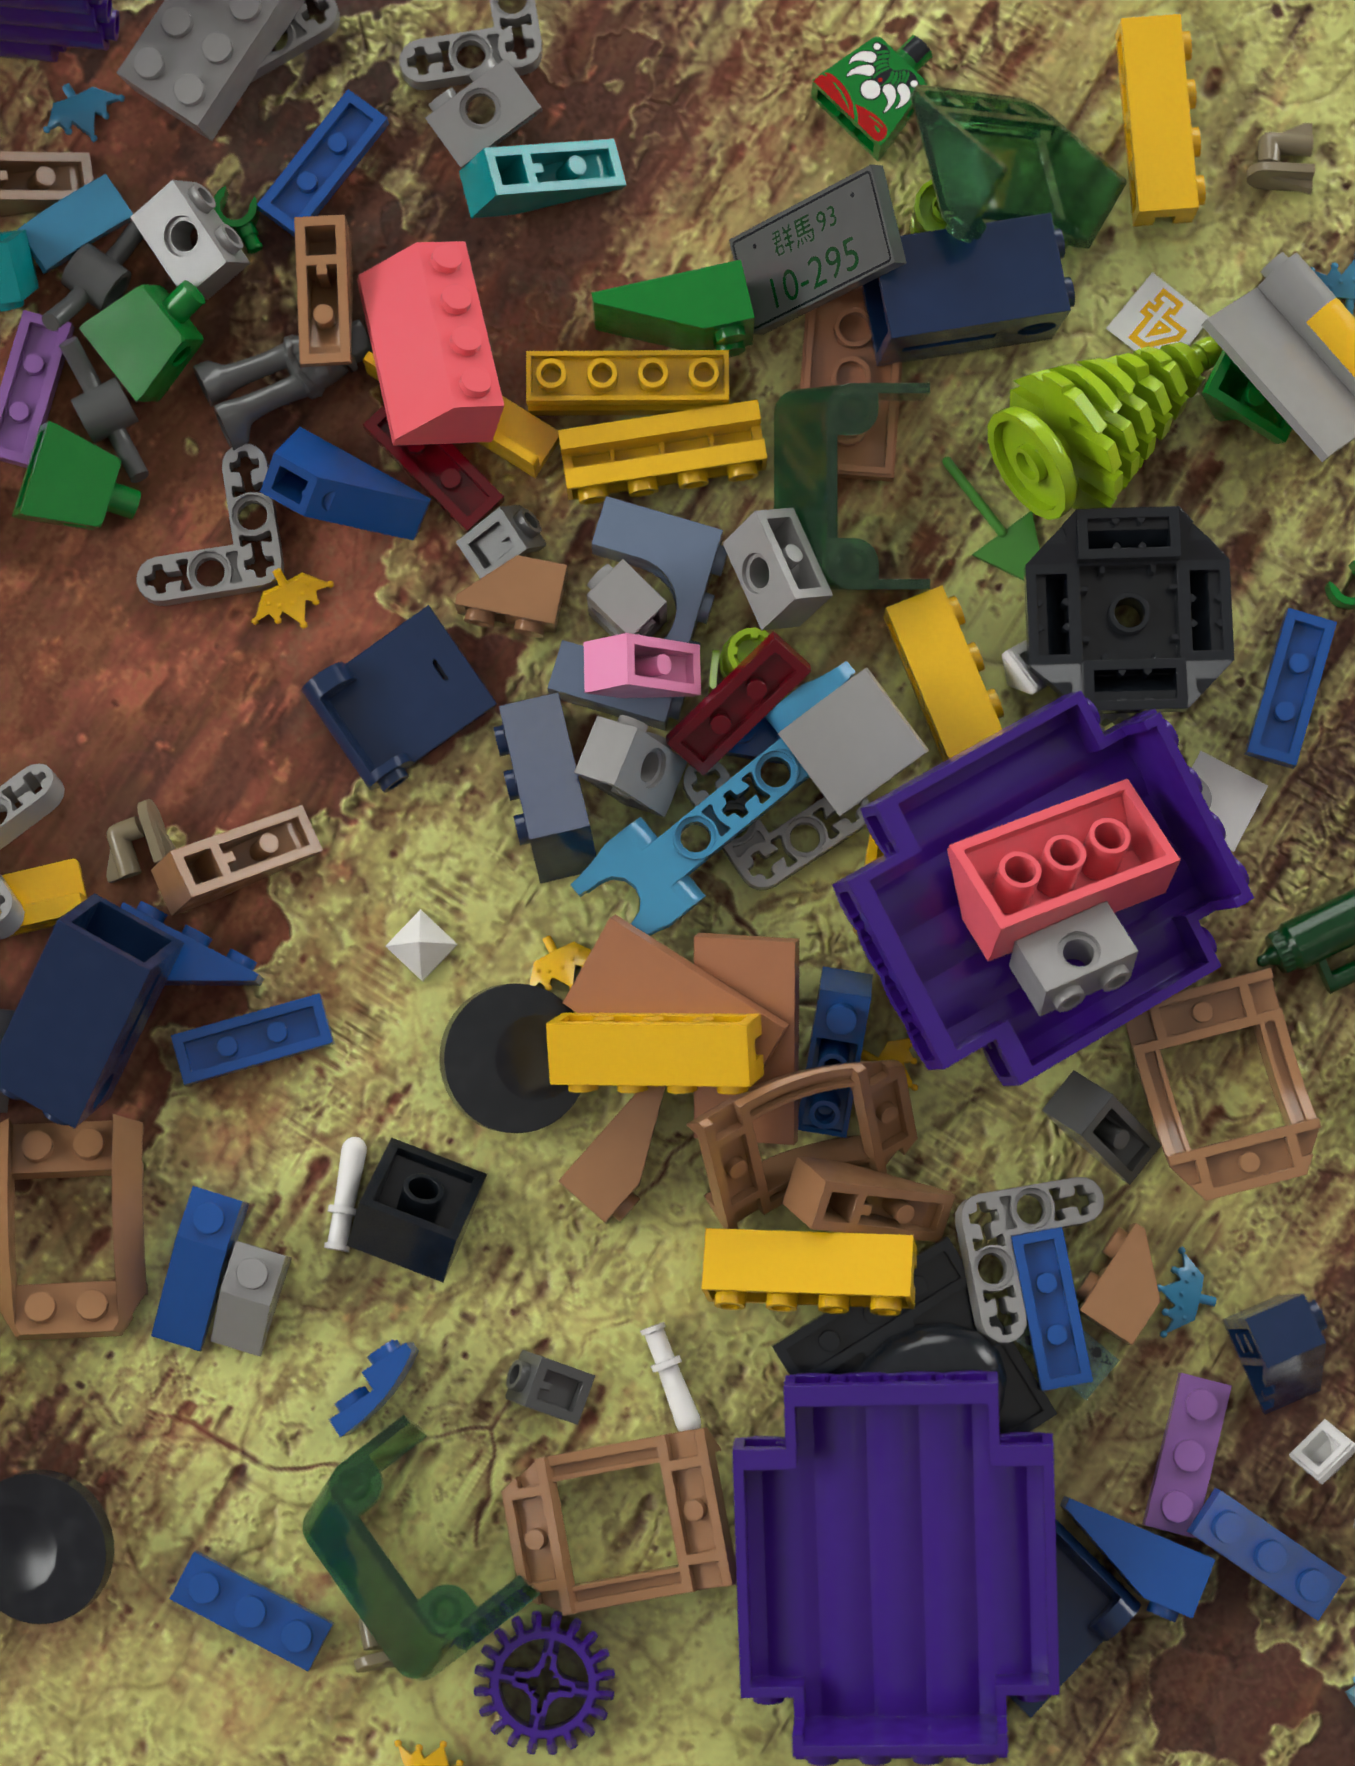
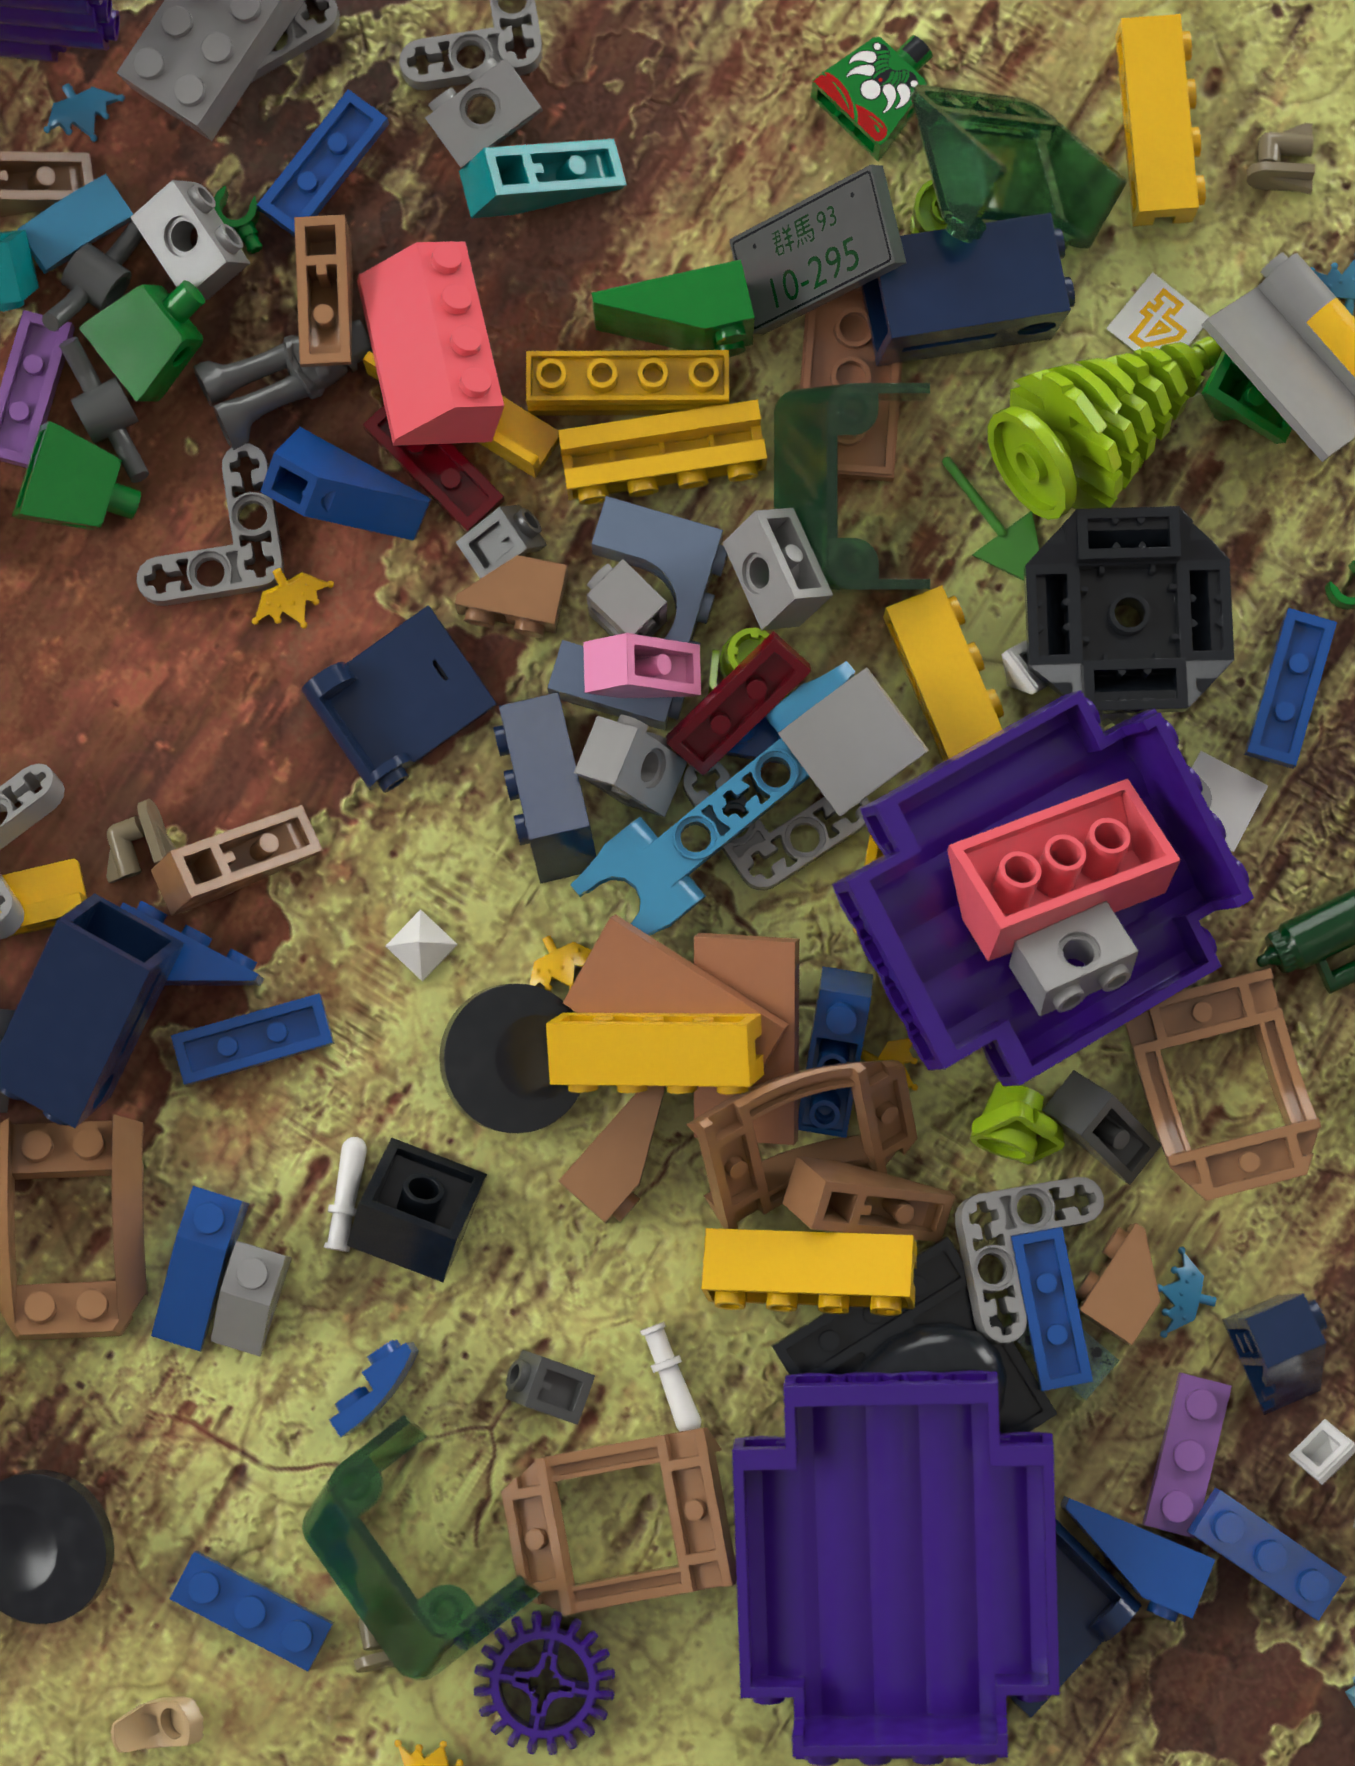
none -> tan hair [111,1697,204,1753]
none -> lime piece [970,1082,1065,1165]

